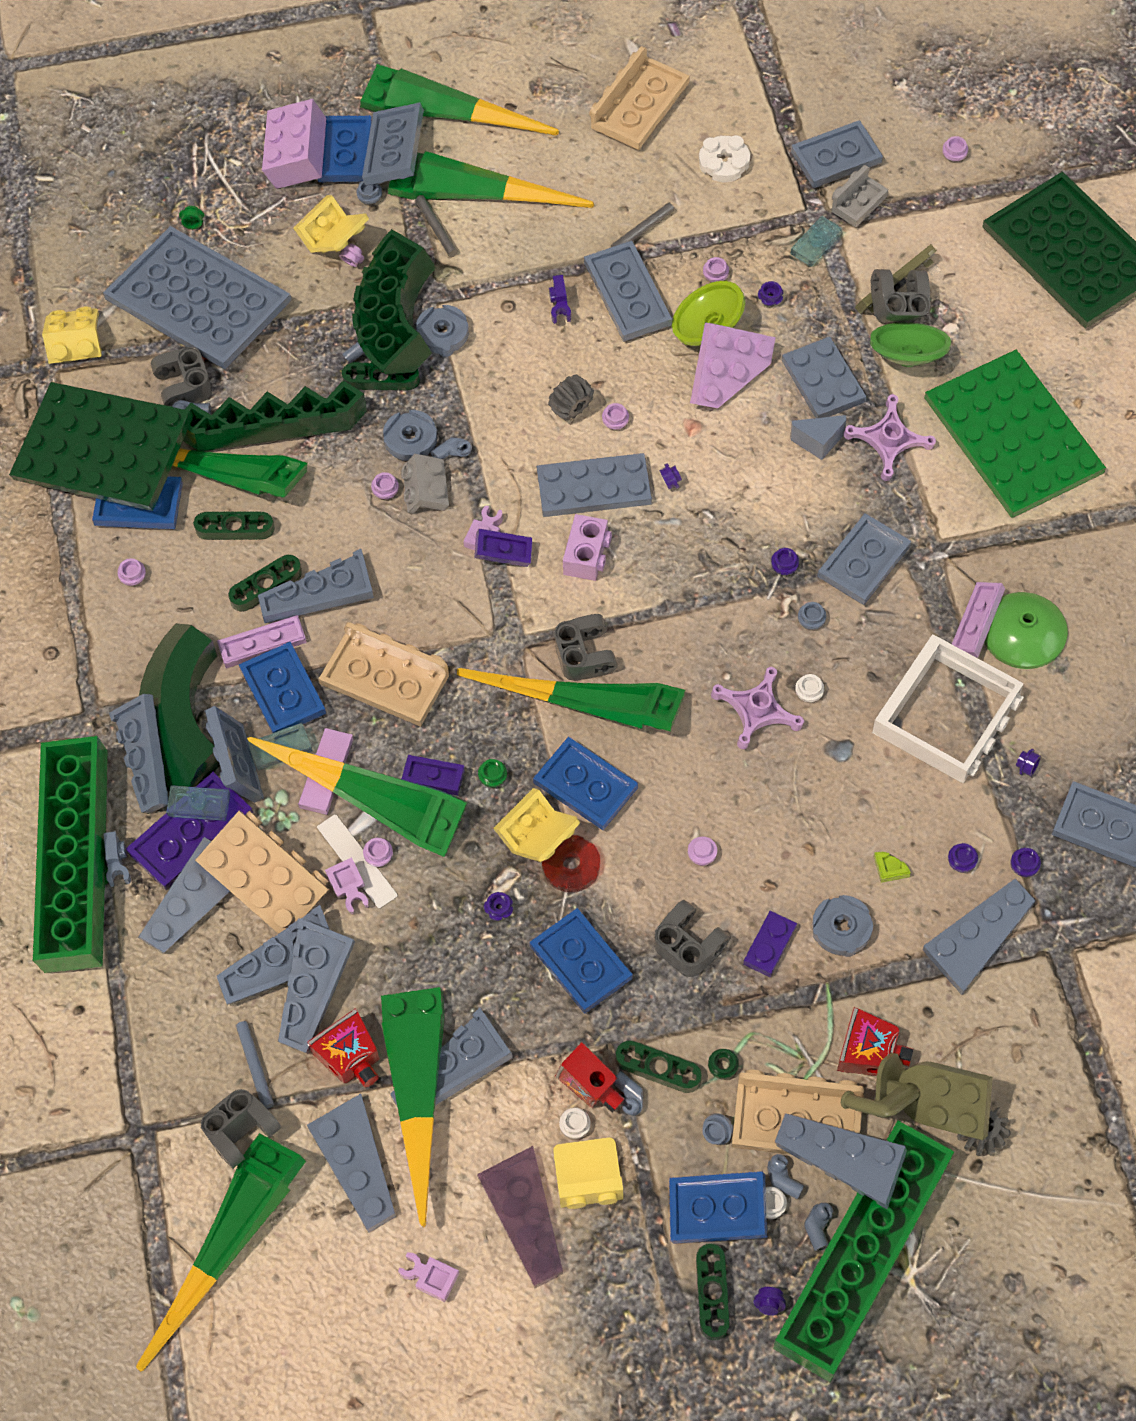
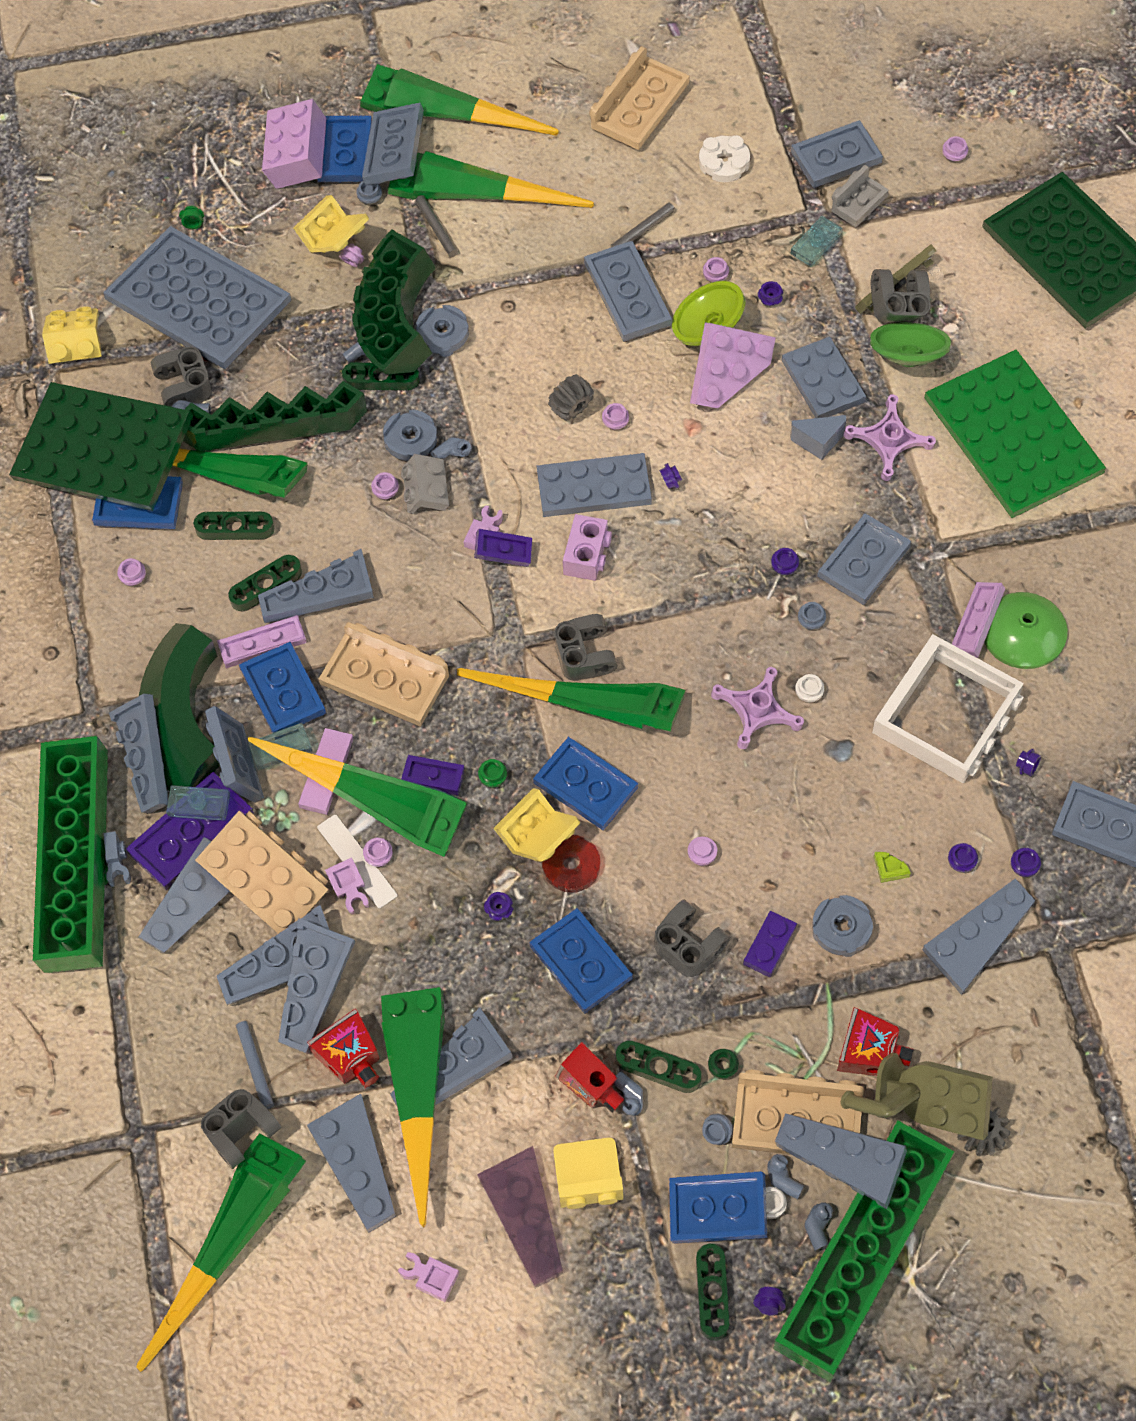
dark purple plate [549,275,571,324] -> none
white plate [559,1108,591,1139] -> none

